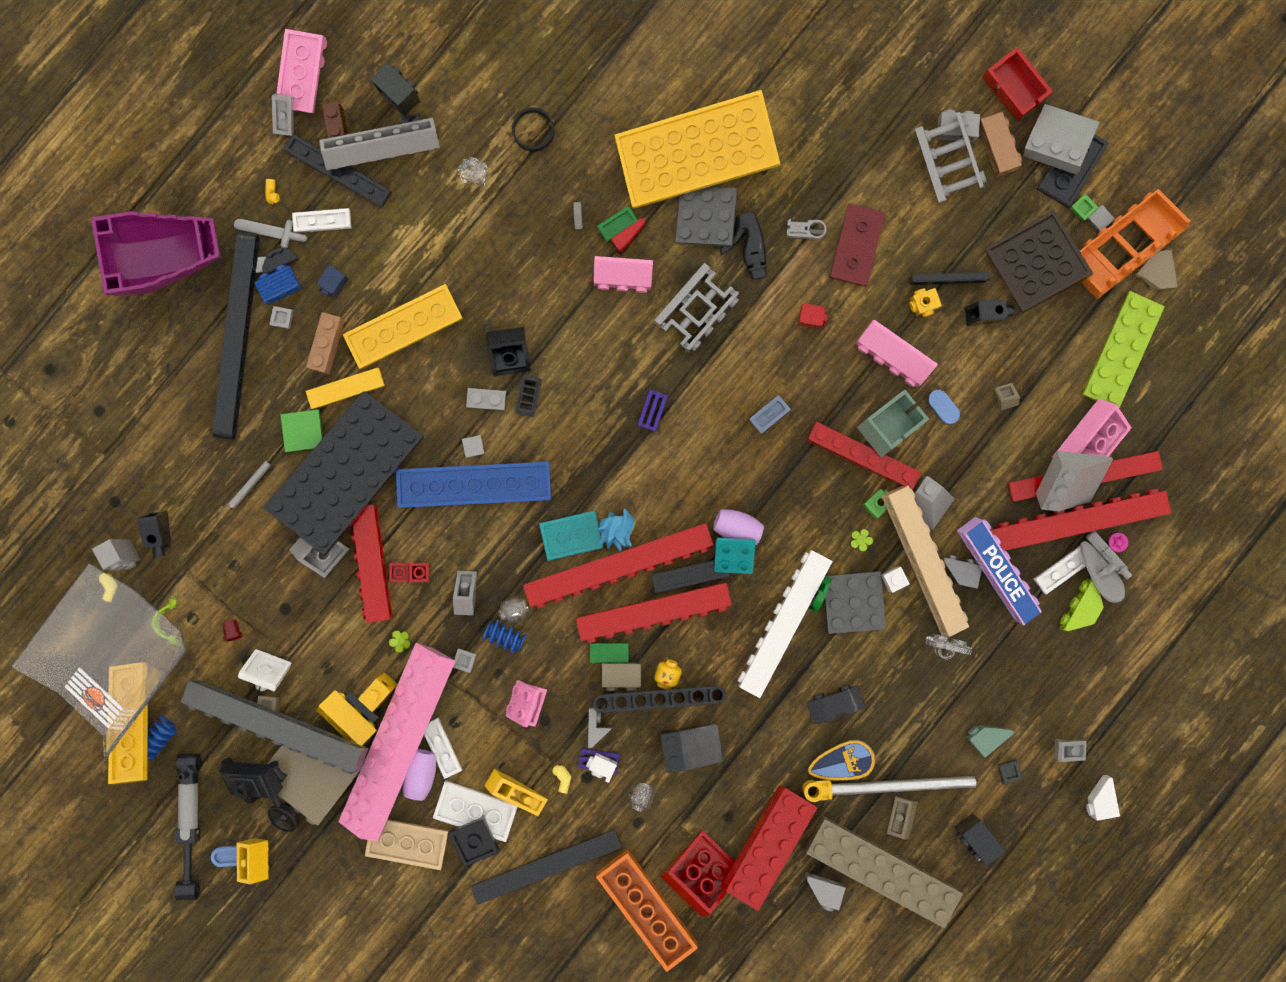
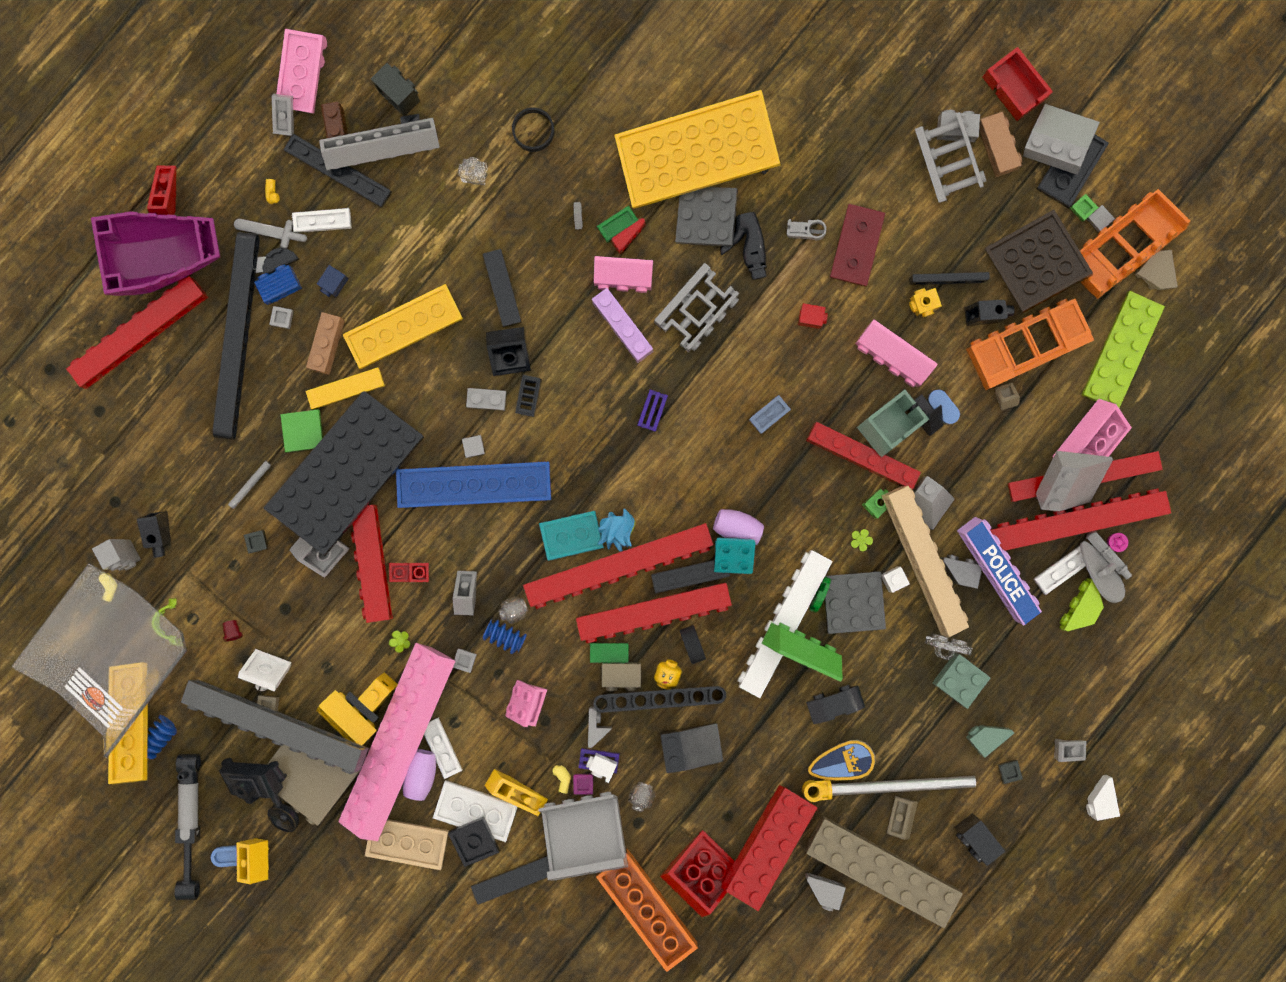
none -> red brick [66,276,208,389]
none -> red slope [147,166,177,215]
none -> pearl dark grey plate [244,530,269,554]
none -> black tile [483,249,522,328]
none -> light grey panel [538,792,628,881]
none -> magenta plate [573,774,593,794]
none -> lavender brick [592,288,653,363]
none -> black tyre [679,625,706,664]
none -> bright green slope [761,622,843,682]
none -> black slope [908,395,943,437]
none -> sand green brick [932,653,991,709]
none -> orange window [966,298,1094,390]

